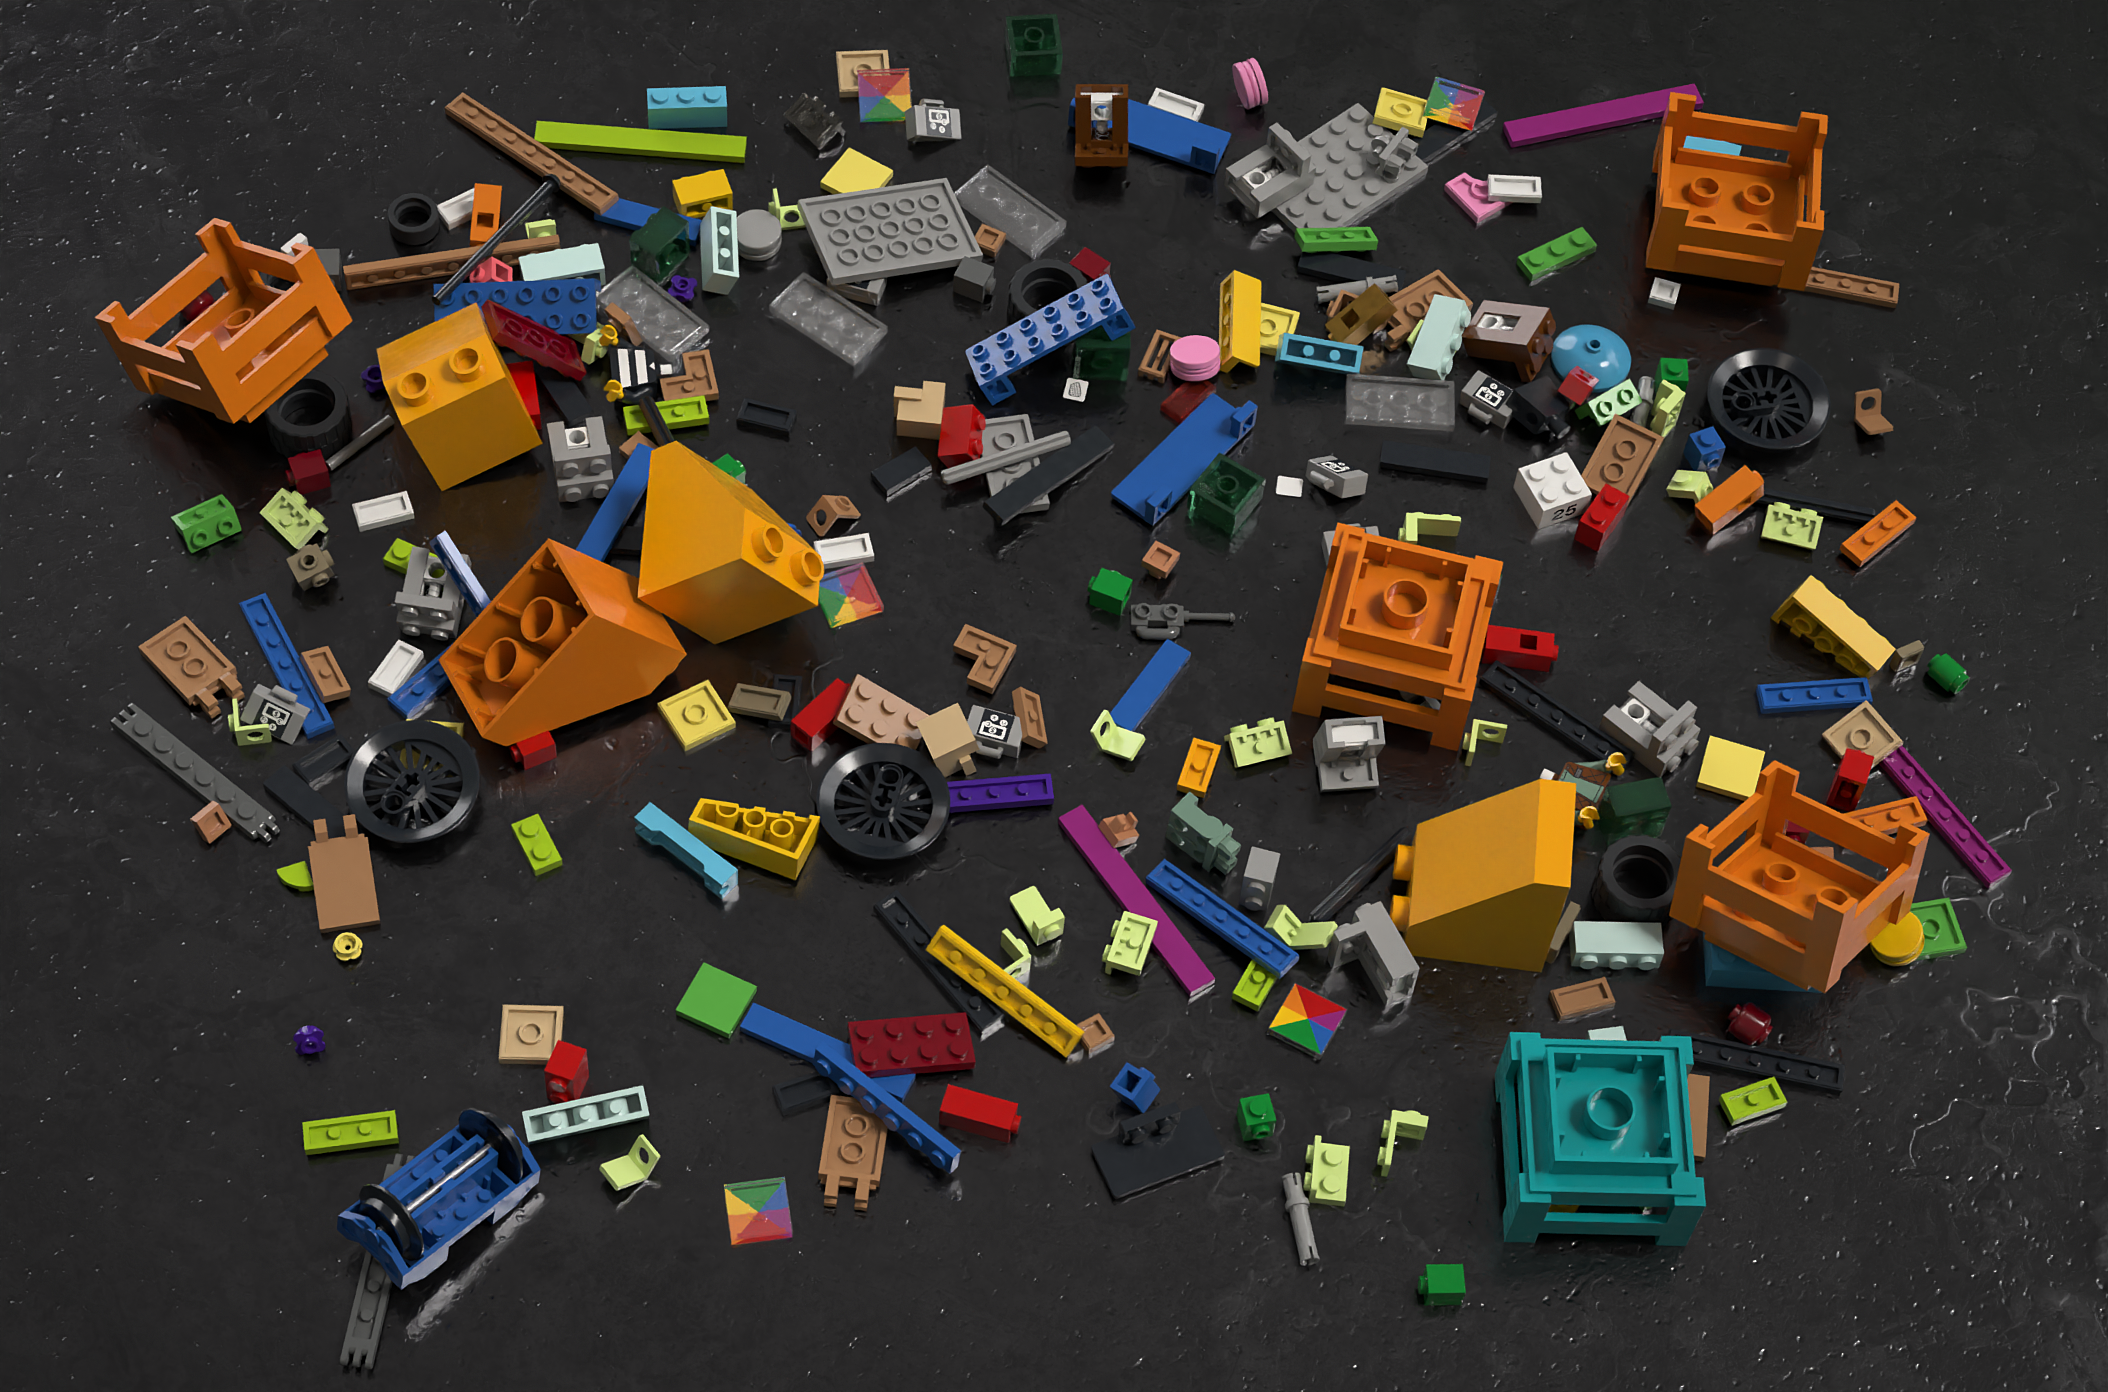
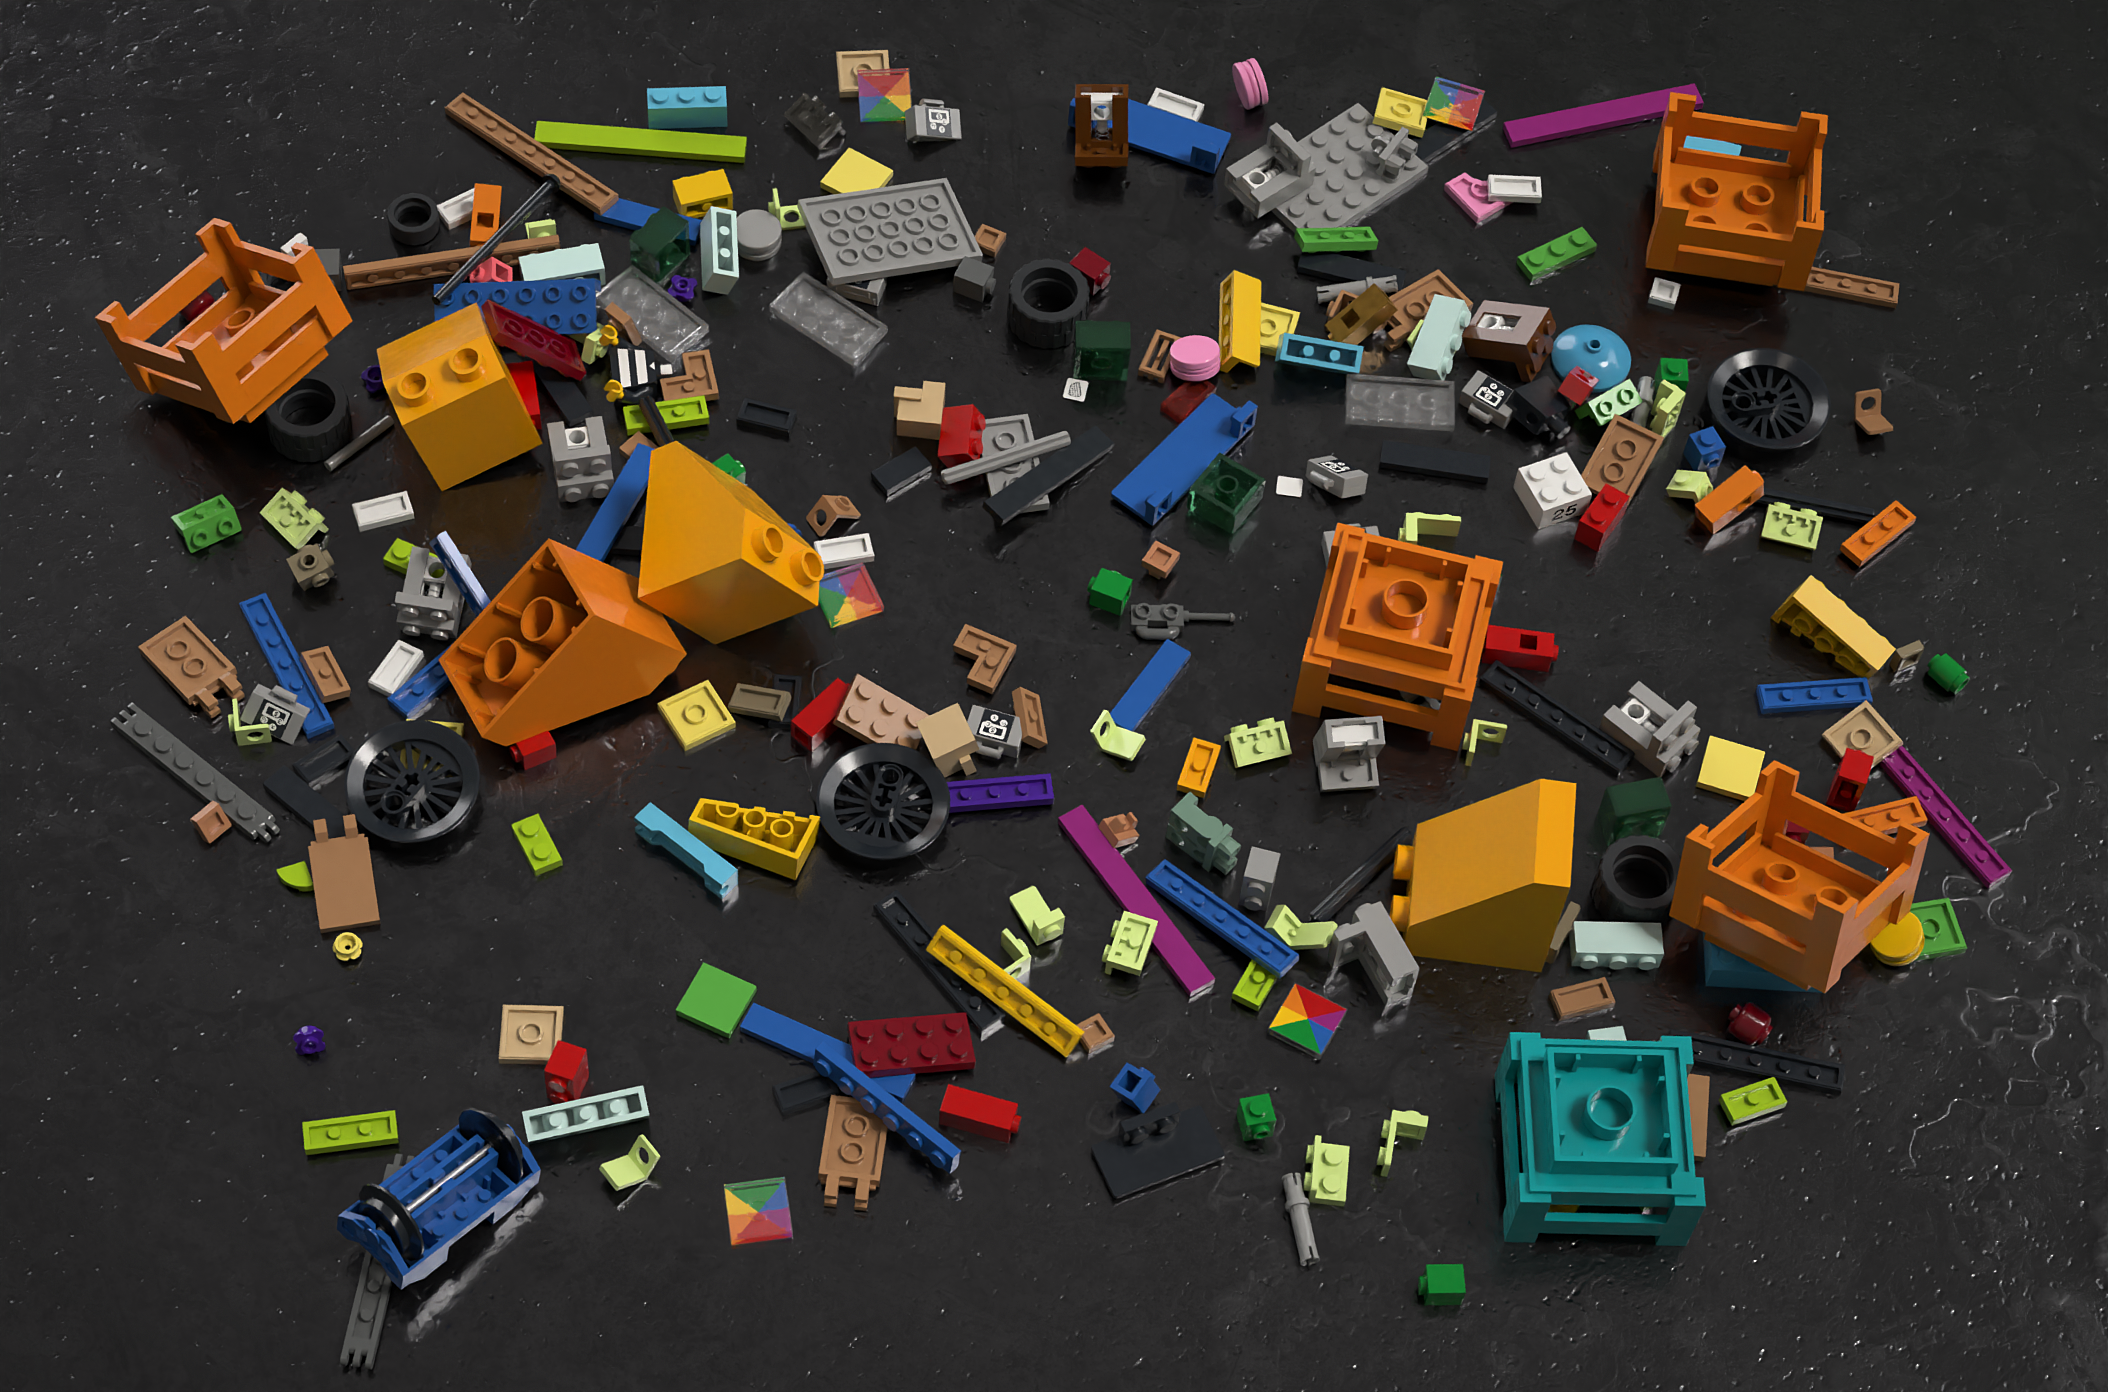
dark red brick [285,449,331,495] -> none
clear tile [954,164,1067,257] -> none
blue bracket [965,274,1136,405] -> none
clear green brick [1004,14,1063,76] -> none
torso [1539,752,1627,830] -> none

